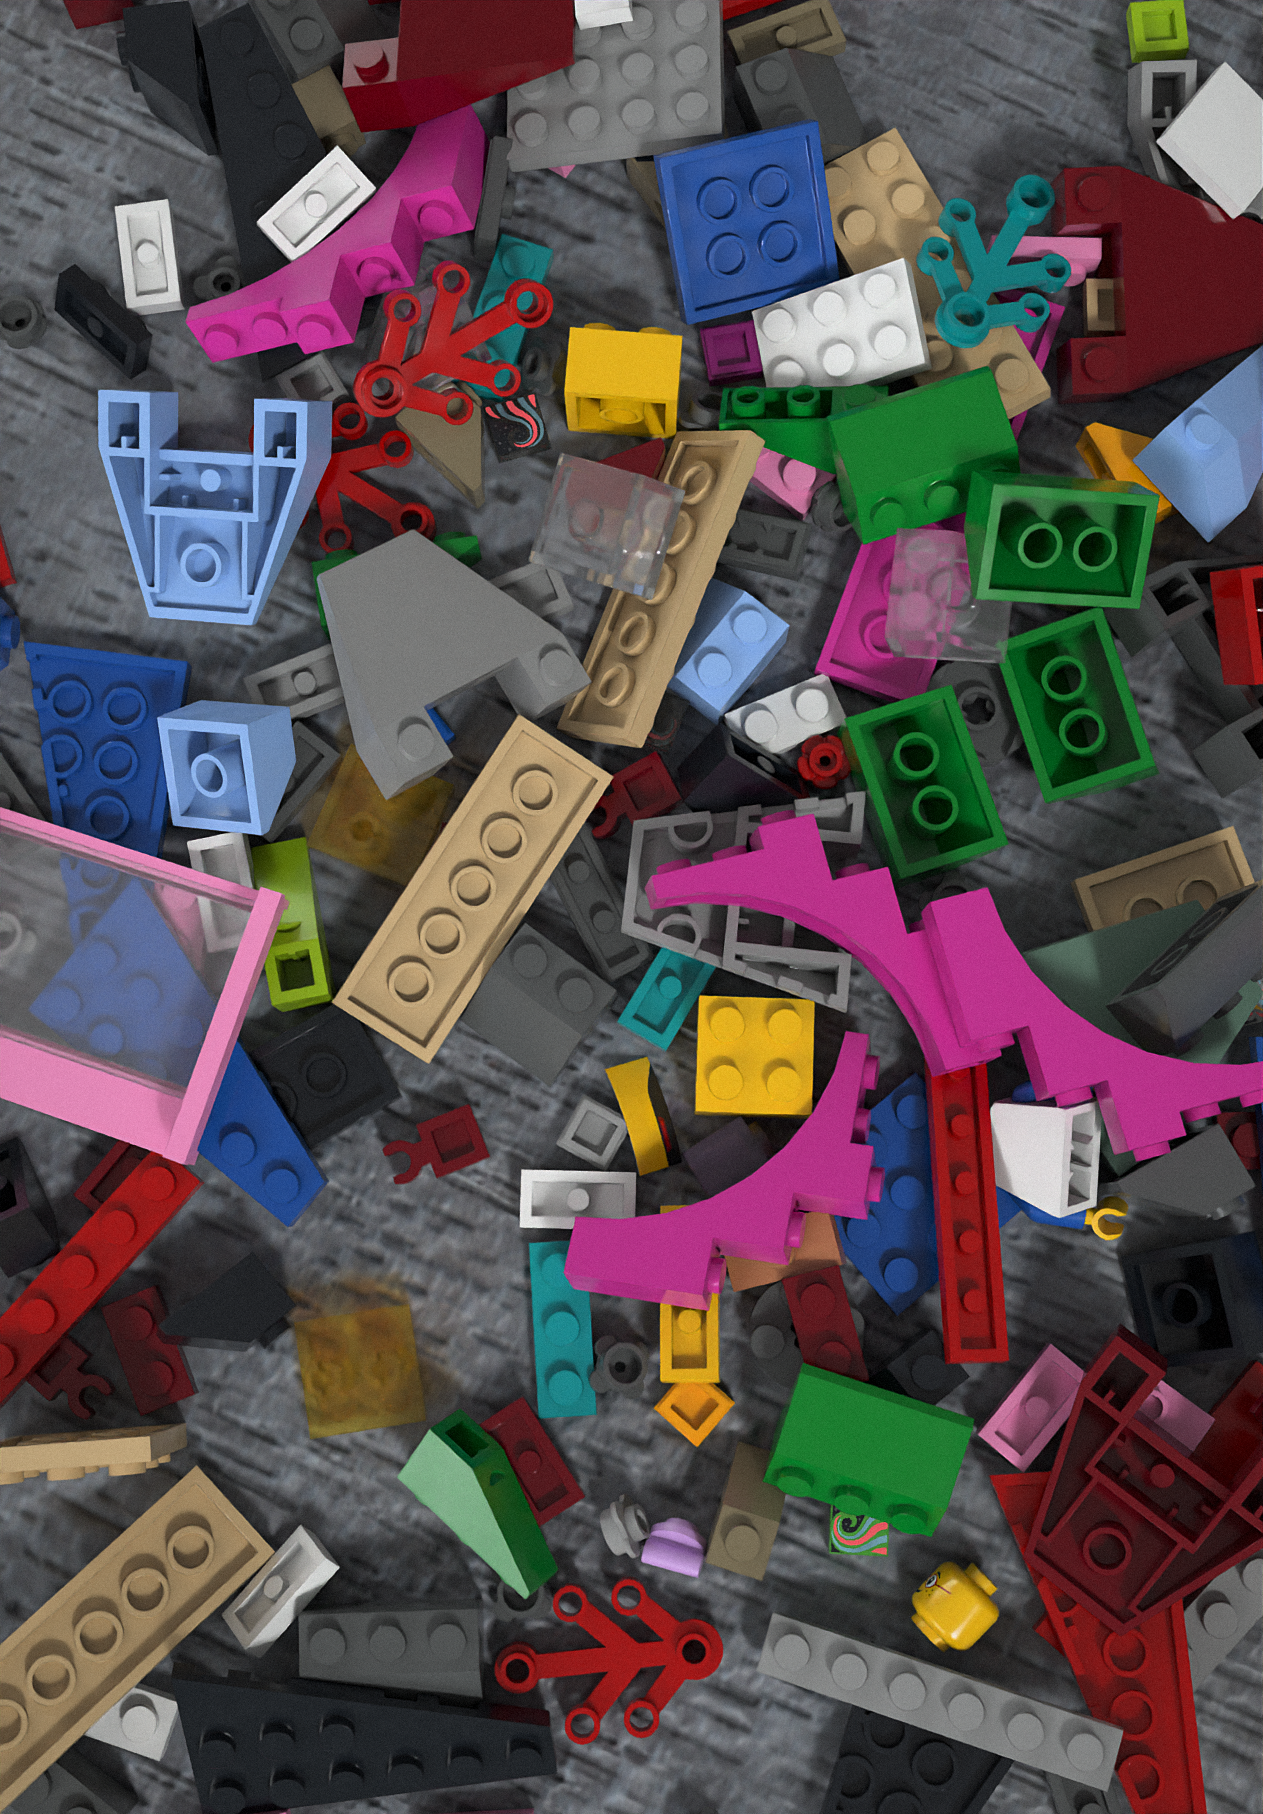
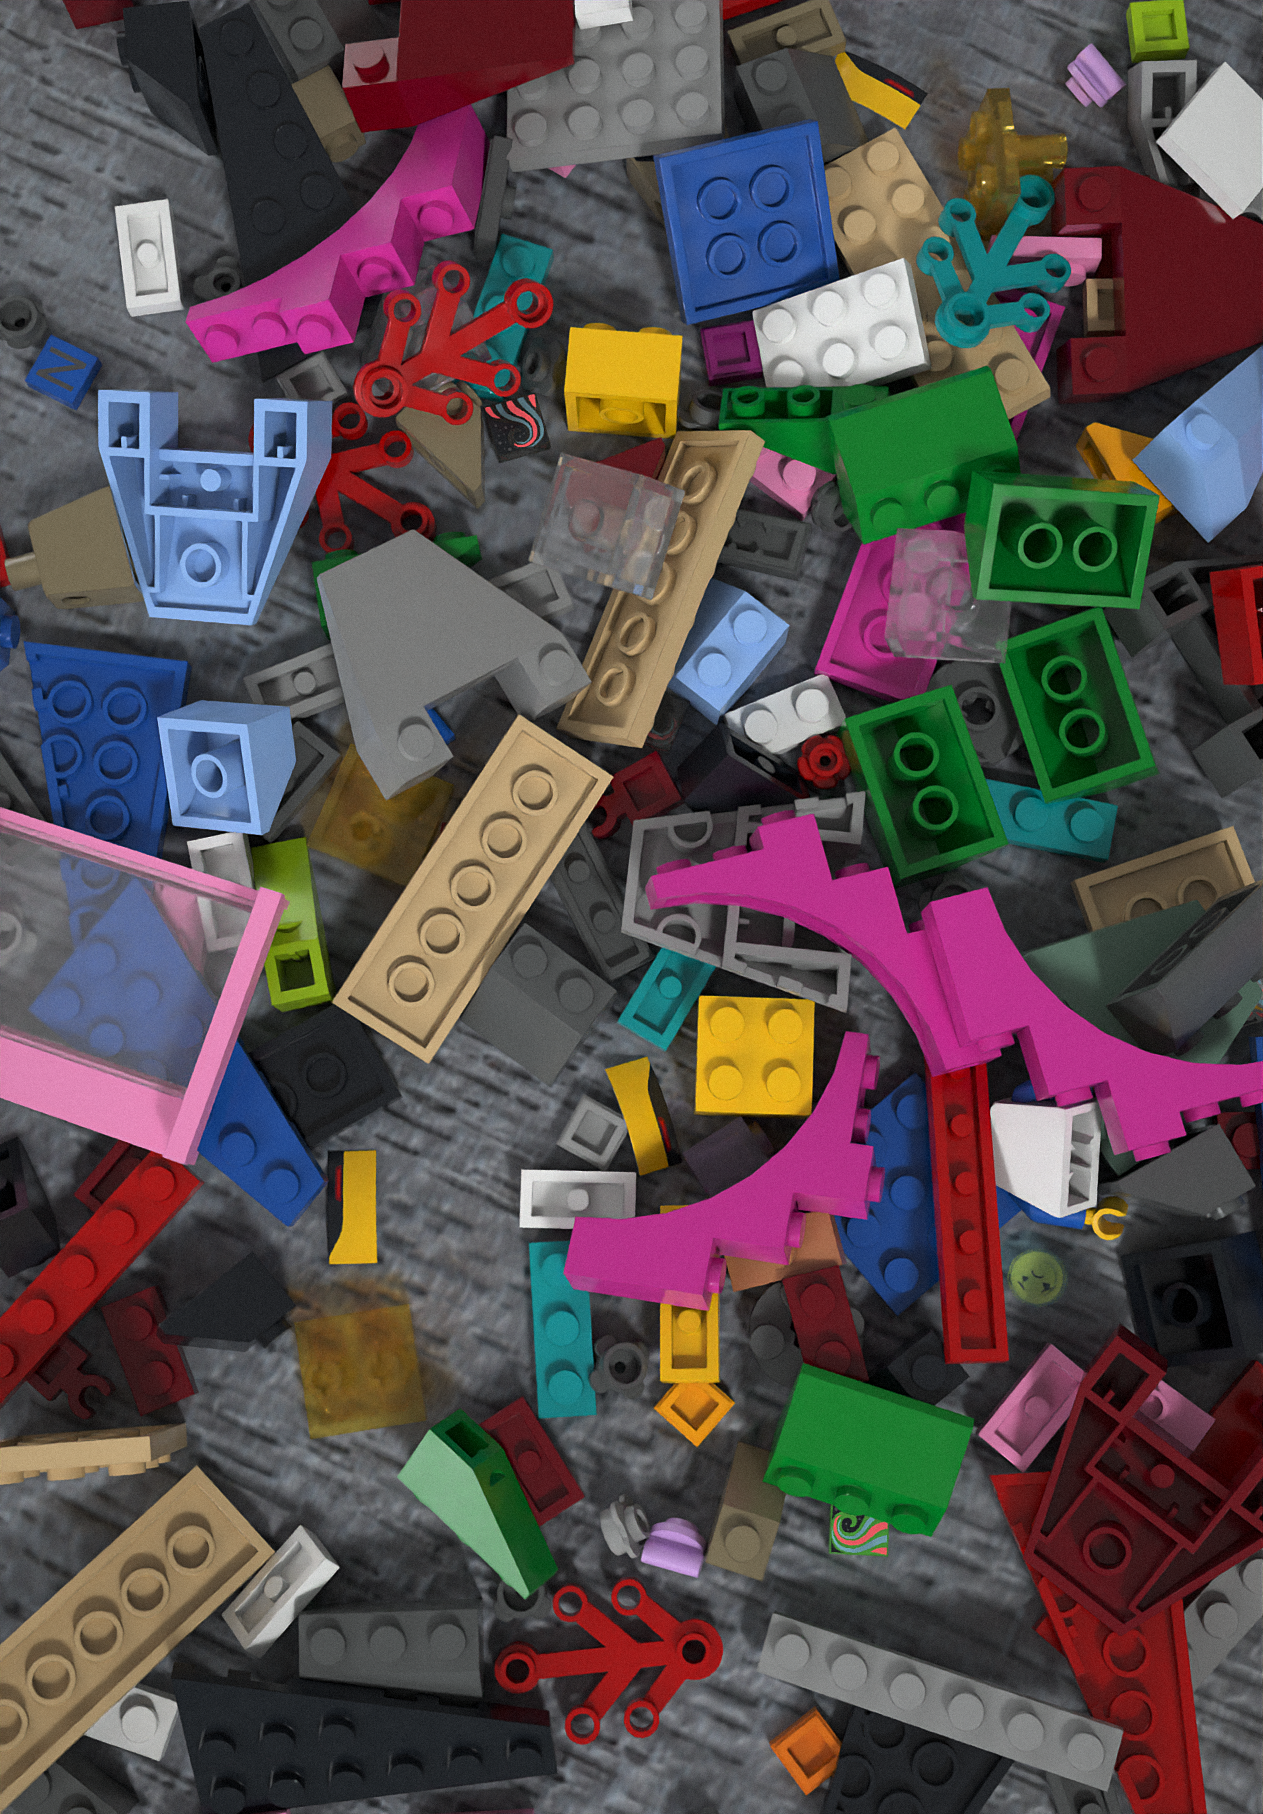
black plate [54,264,153,380] -> none
white plate [257,145,376,263] -> none
dark red plate [382,1104,491,1185] -> none
yellow head [911,1561,999,1652] -> none
none -> dark tan torso [5,486,144,609]
none -> blue tile [24,335,102,411]
none -> yellow sticker [328,1150,378,1264]
none -> orange tile [769,1706,842,1796]
none -> yellow sticker [835,51,928,129]
none -> clear yellow plate [957,88,1068,241]
none -> teal plate [986,779,1118,863]
none -> clear light blue tile [1007,1249,1068,1307]
none -> lavender plate [1065,43,1127,108]

